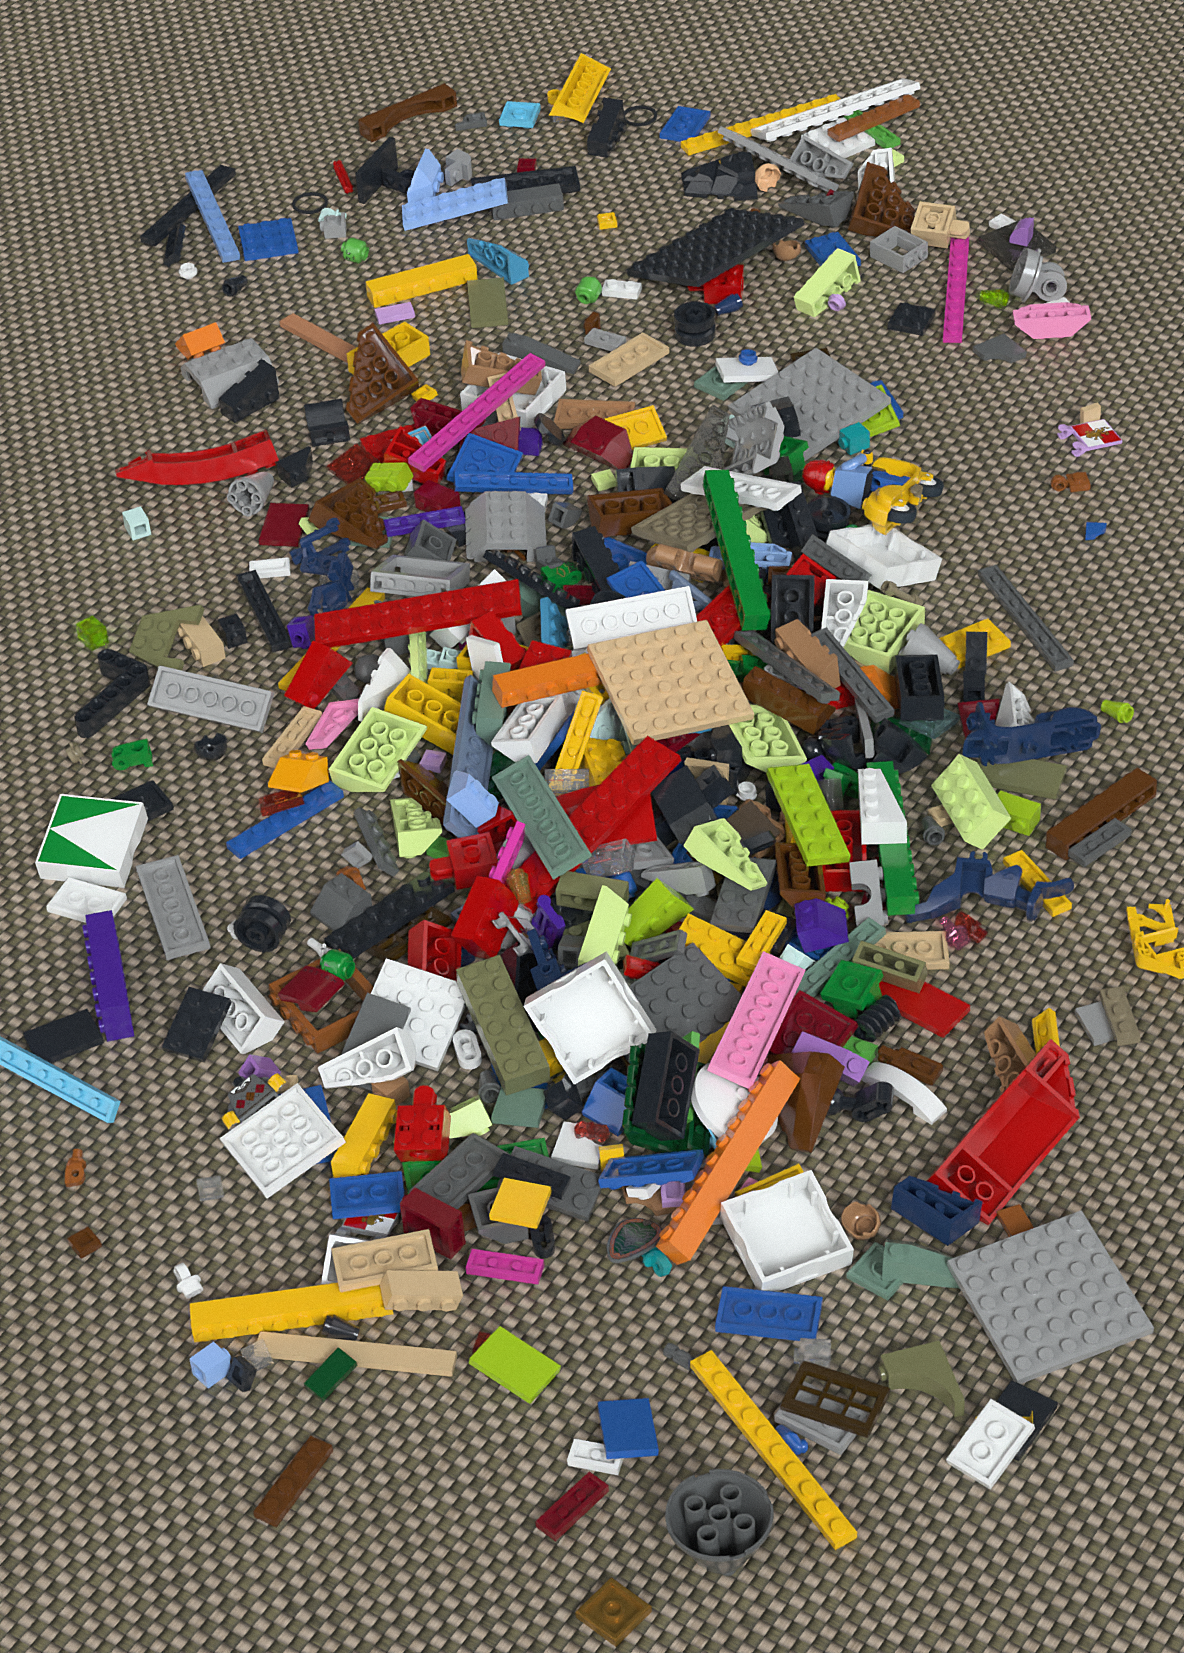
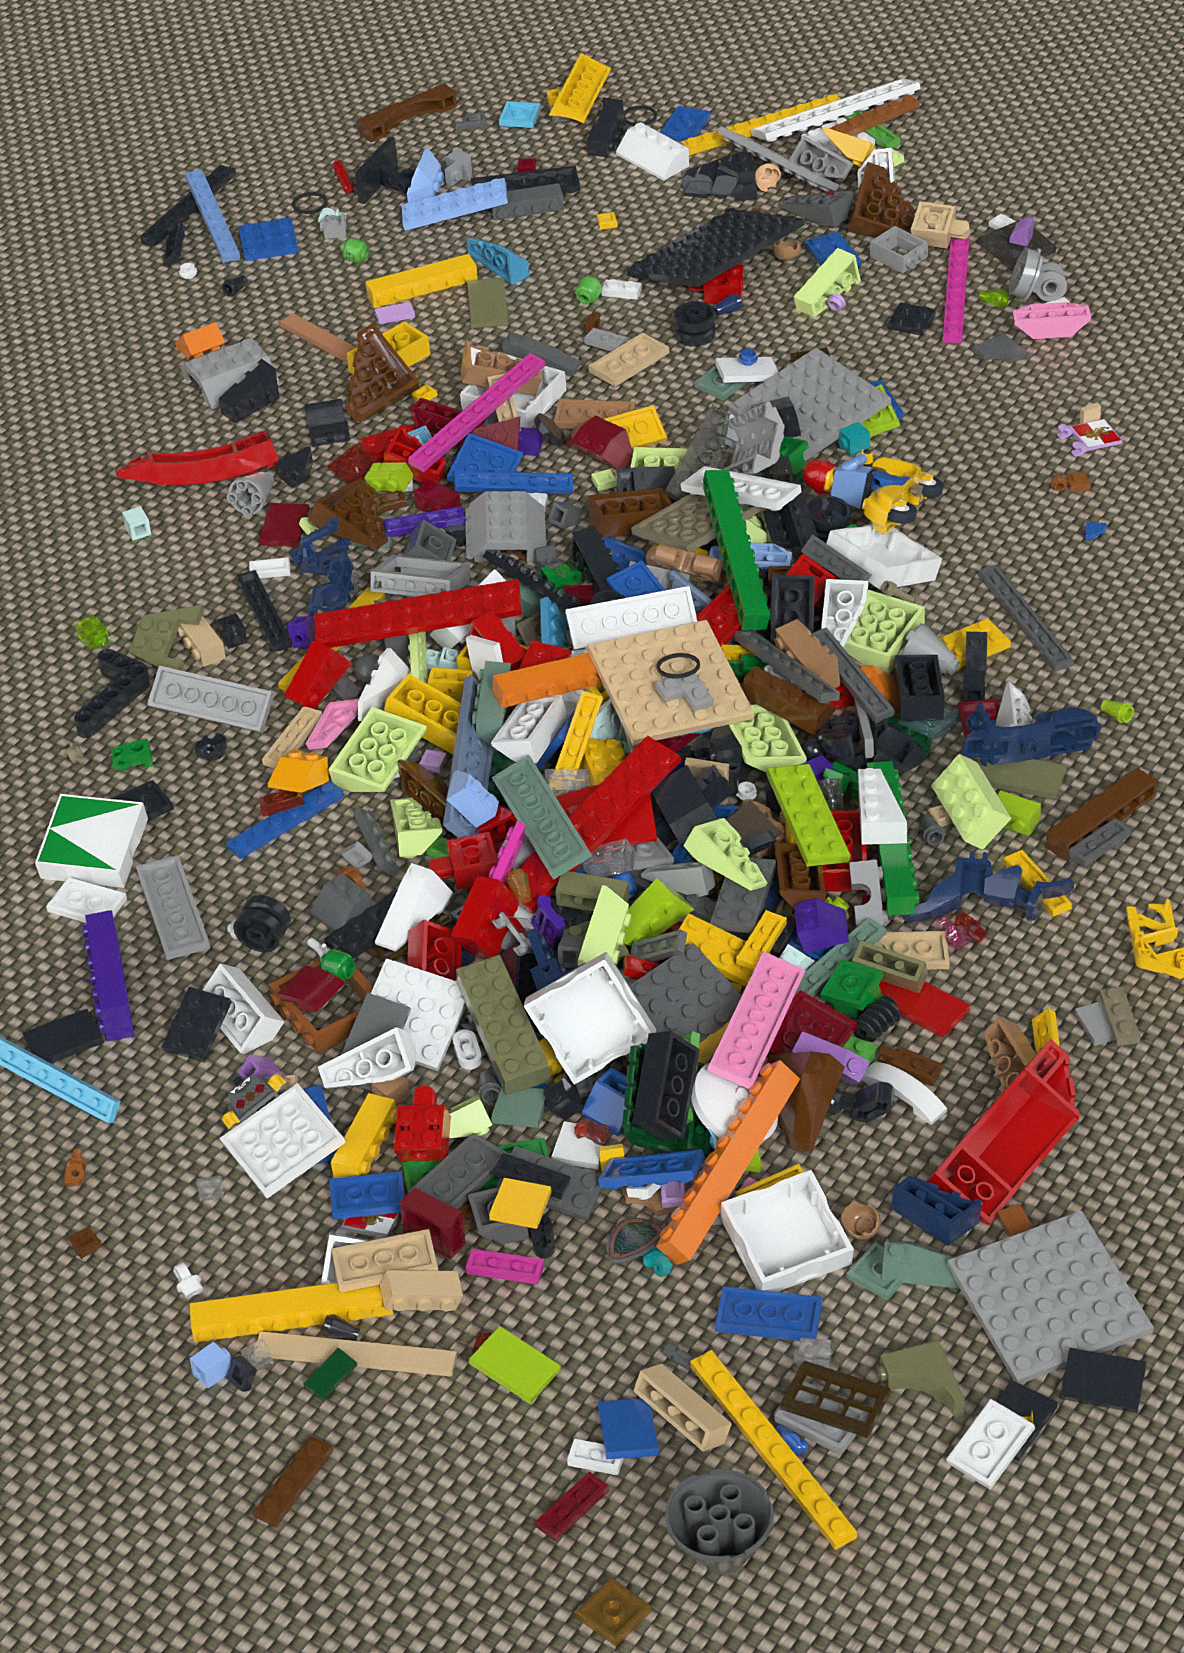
none -> white wedge [375,863,452,951]
none -> white slope [616,123,689,181]
none -> tan brick [634,1364,732,1452]
none -> light grey plate [655,671,714,712]
none -> black piece [657,653,700,678]
none -> yellow slope [823,127,877,171]
none -> black tile [1060,1348,1147,1413]

